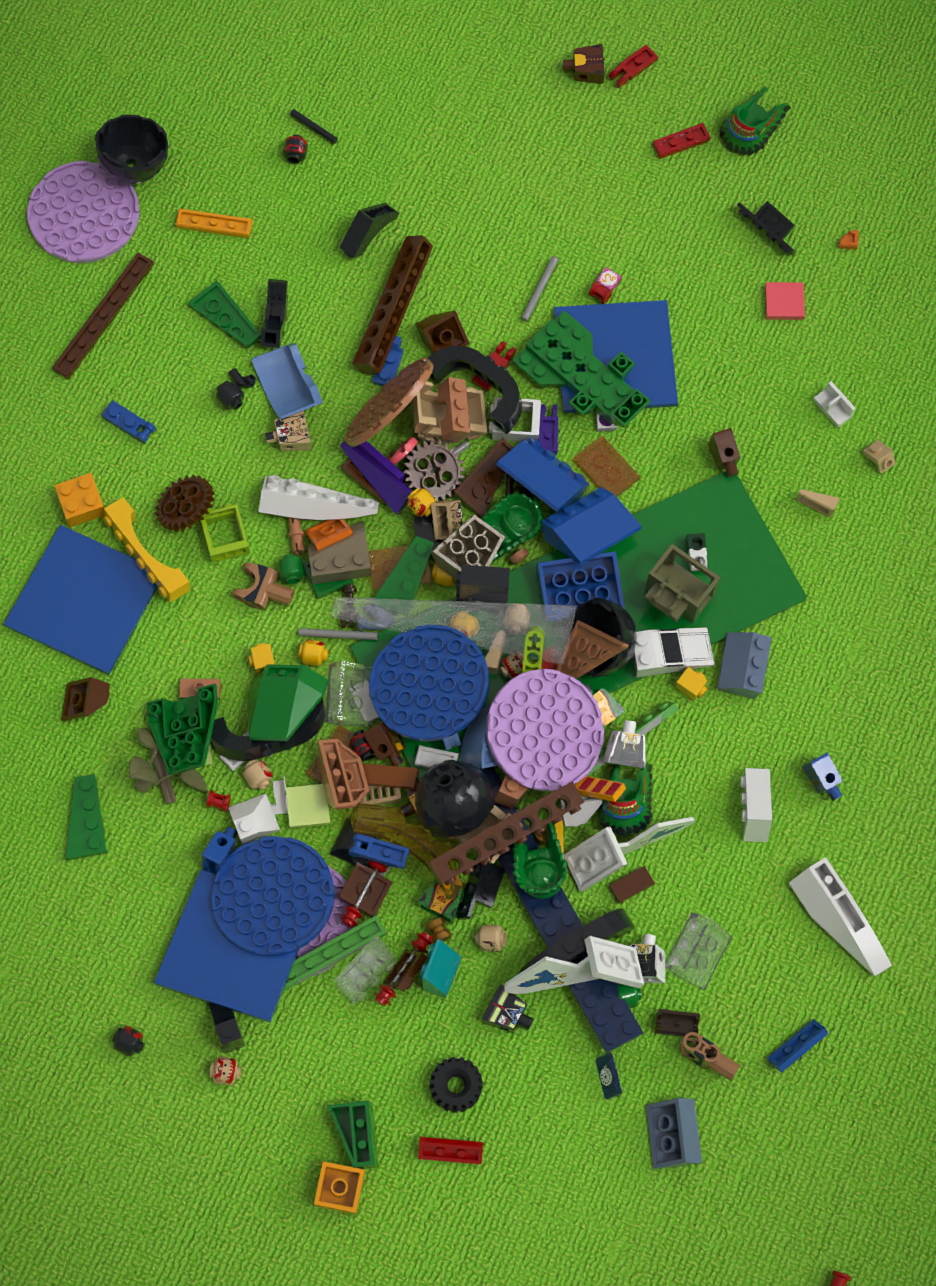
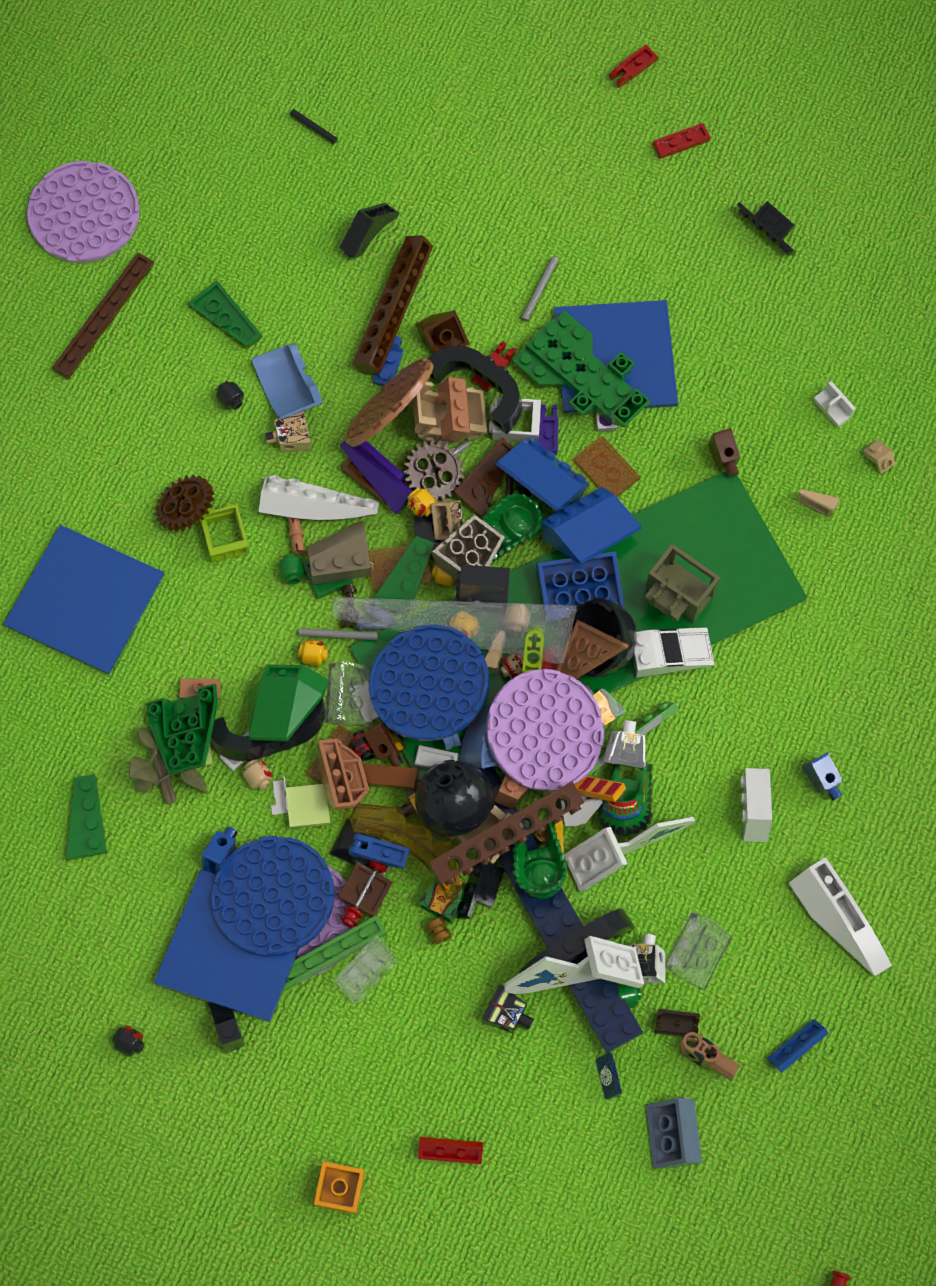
light orange brick [54,473,104,527] -> none
reddish brown slope [61,677,110,722] -> none
black piece [95,114,168,184] -> none
blue plate [101,400,156,444] -> none
yellow arch [103,497,190,603] -> none
light orange tile [175,208,253,238] -> none
red bush [206,790,231,812] -> none
tan head [210,1057,241,1086] -> none
black arm [228,368,256,388] -> none
white slope [228,793,280,845] -> none
medium nougat connector [231,563,295,610] -> none
yellow brick [248,643,275,674] -> none
black arch [261,279,288,348] -> none
black head [283,135,308,164] -> none
orange tile [305,519,353,550] -> none
green wedge [327,1100,378,1169] -> none
tan slope [361,786,401,807] -> none
plate [374,931,432,1007] -> none
coral tile [387,436,418,465] -> none
teal slope [420,939,461,999] -> none
black tyre [430,1057,483,1113] -> none
tan head [475,925,507,952] -> none
nougat tile [509,548,529,565] -> none
reddish brown torso [563,44,605,84] -> none
red bush [588,281,613,304] -> none
tile [596,267,622,290] -> none
reddish brown tile [609,866,655,904] -> none
yellow brick [675,667,708,702] -> none
leg [685,533,707,571] -> none
sand blue slope [717,632,772,699] -> none
green piece [719,86,791,155] -> none
coral tile [765,282,805,320] -> none
orange tile [838,230,858,250] -> none

